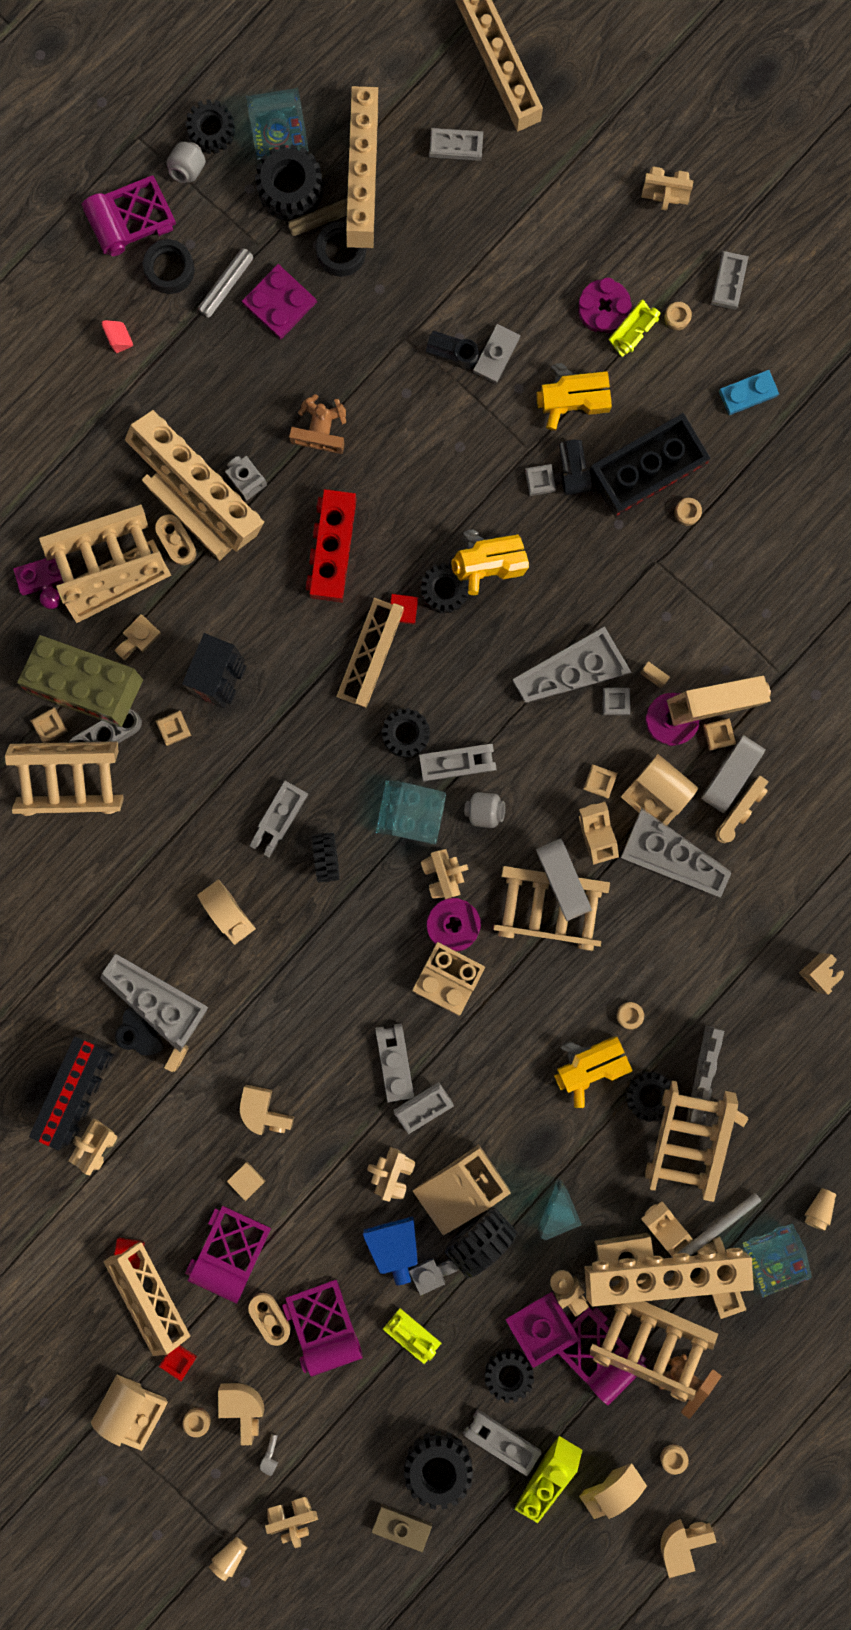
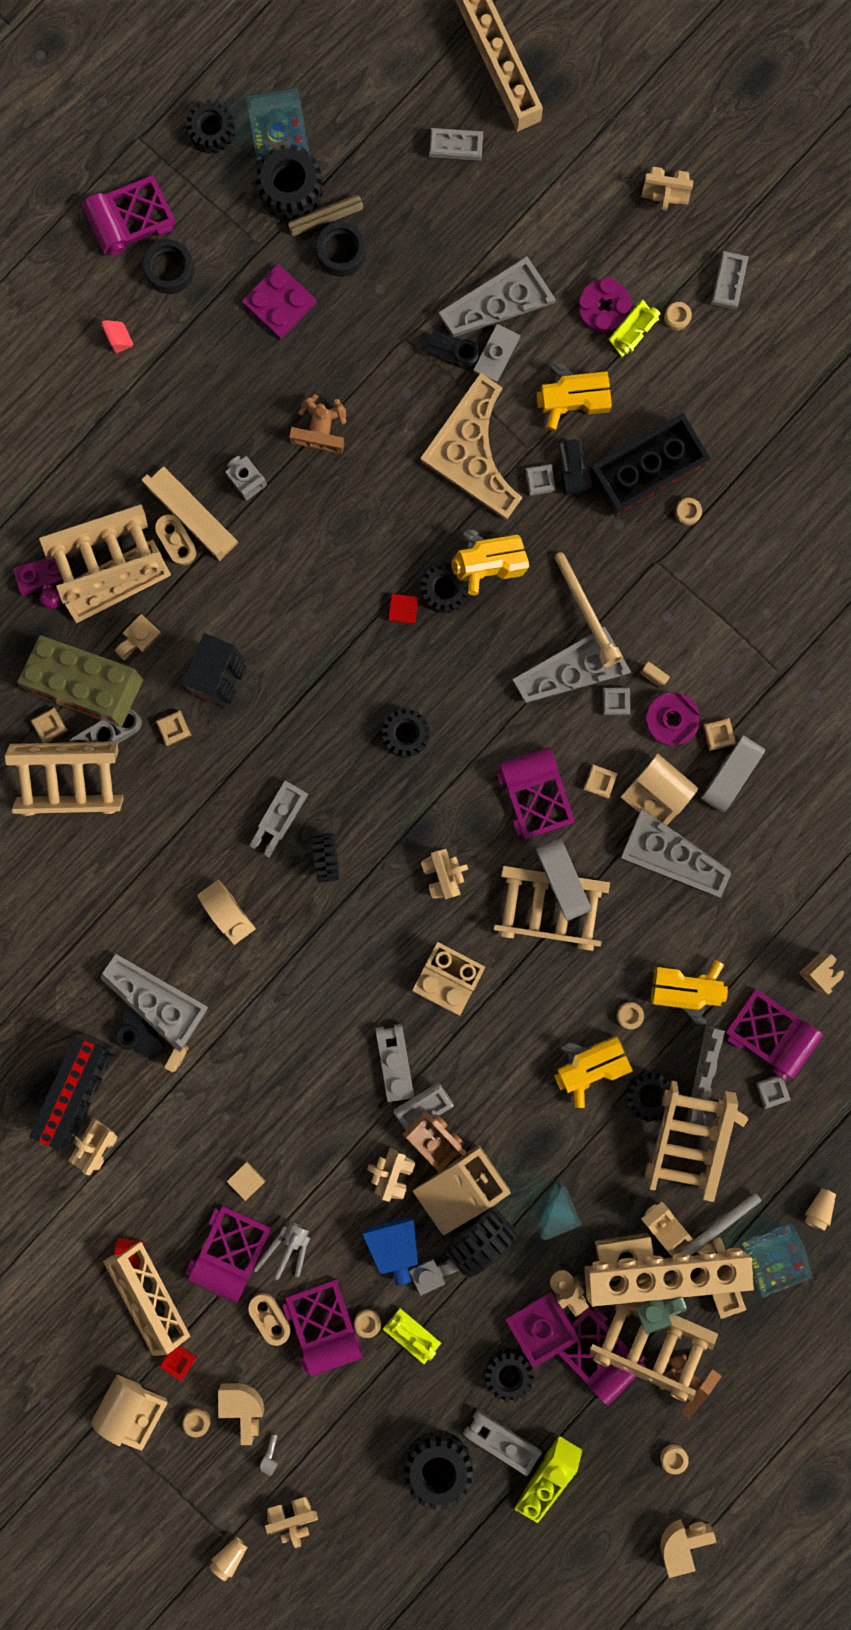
tan brick [125,410,264,552] -> none
light grey head [166,142,206,183] -> none
light grey axle [198,248,253,318] -> none
tan brick [240,1085,294,1135] -> none
red brick [306,489,357,603] -> none
tan fence [336,598,404,709] -> none
tan brick [346,86,378,248] -> none
dark tan plate [372,1504,432,1552] -> none
clear light blue bracket [376,781,446,844] -> none
light grey plate [419,744,497,782] -> none
magenta plate [427,898,481,952] -> none
light grey head [464,792,505,828] -> none
tan brick [579,802,619,865] -> none
tan brick [579,1463,647,1519] -> none
tan slope [667,676,771,726] -> none
tan plate [715,776,769,843] -> none
dark azure plate [719,370,779,415] -> none
none -> light grey plant [253,1222,310,1280]
none -> tan tile [354,1309,381,1338]
none -> medium nougat bracket [402,1112,467,1173]
none -> tan plate [420,373,522,521]
none -> light grey wing [439,257,556,337]
none -> magenta piece [496,747,575,839]
none -> tan piece [555,552,623,667]
none -> sand green plate [636,1297,687,1335]
none -> yellow piece [651,960,728,1025]
none -> magenta piece [726,989,823,1081]
none -> light grey tile [755,1075,791,1109]

